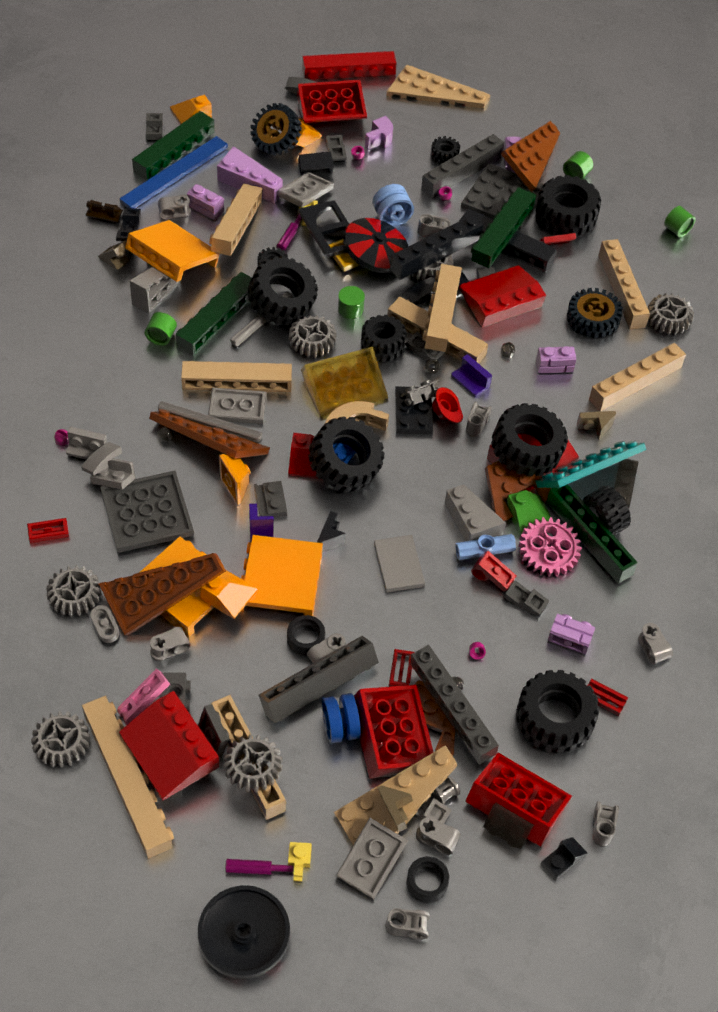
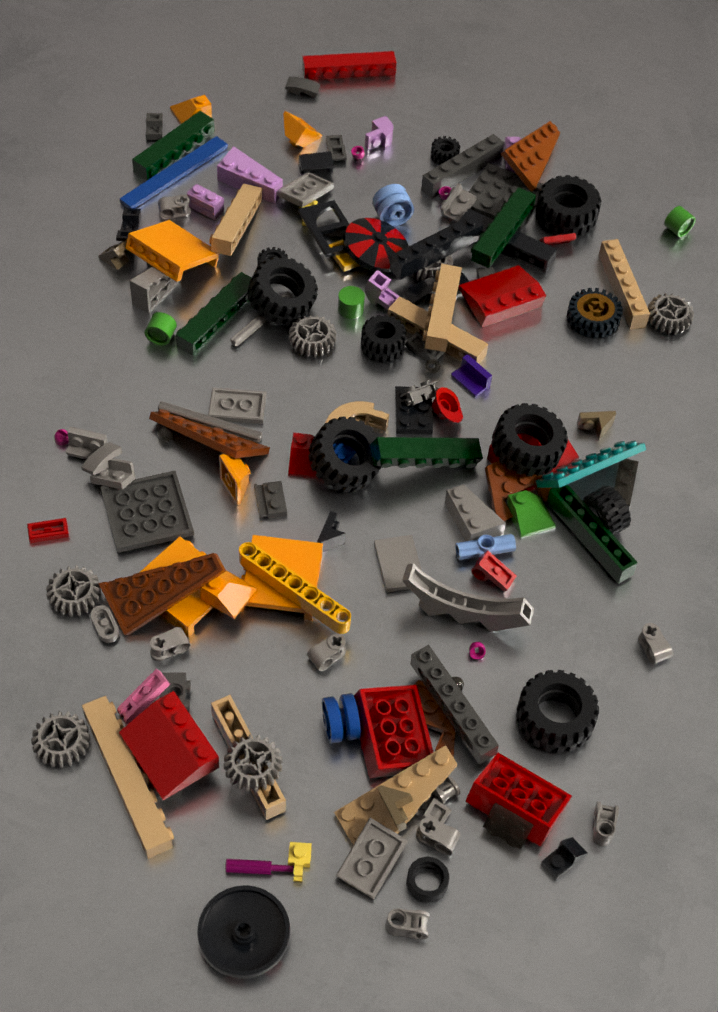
dark brown hinge [85,200,123,222] -> none
tan brick [181,361,292,392] -> none
dark grey plate [198,704,229,762] -> none
dark purple panel [249,504,274,542] -> none
wheel [250,103,302,156] -> none
dark grey brick [258,636,379,723] -> none
magenta axle [276,214,302,251] -> none
black tyre [287,615,325,656] -> none
red slope [297,80,367,123] -> none
clear yellow slope [301,347,388,417] -> none
tan wing [387,65,490,109] -> none
red tile [389,649,414,687] -> none
light grey piece [417,214,451,237] -> none
light grey piece [466,401,492,437] -> none
clear smoke hinge [501,342,515,358] -> none
dark grey slope [503,580,549,616] -> none
bright pink gear [518,517,582,577] -> none
lavender brick [536,346,576,373] -> none
lavender brick [548,614,596,655] -> none
bright green piece [563,151,593,179] -> none
red tile [587,678,628,716] -> none
tan brick [589,343,686,412] -> none
none -> yellow beam [239,542,351,634]
none -> lavender brick [365,270,399,310]
none -> dark green brick [370,437,483,468]
none -> light grey arch [402,563,534,632]
none -> light grey bracket [440,183,477,223]

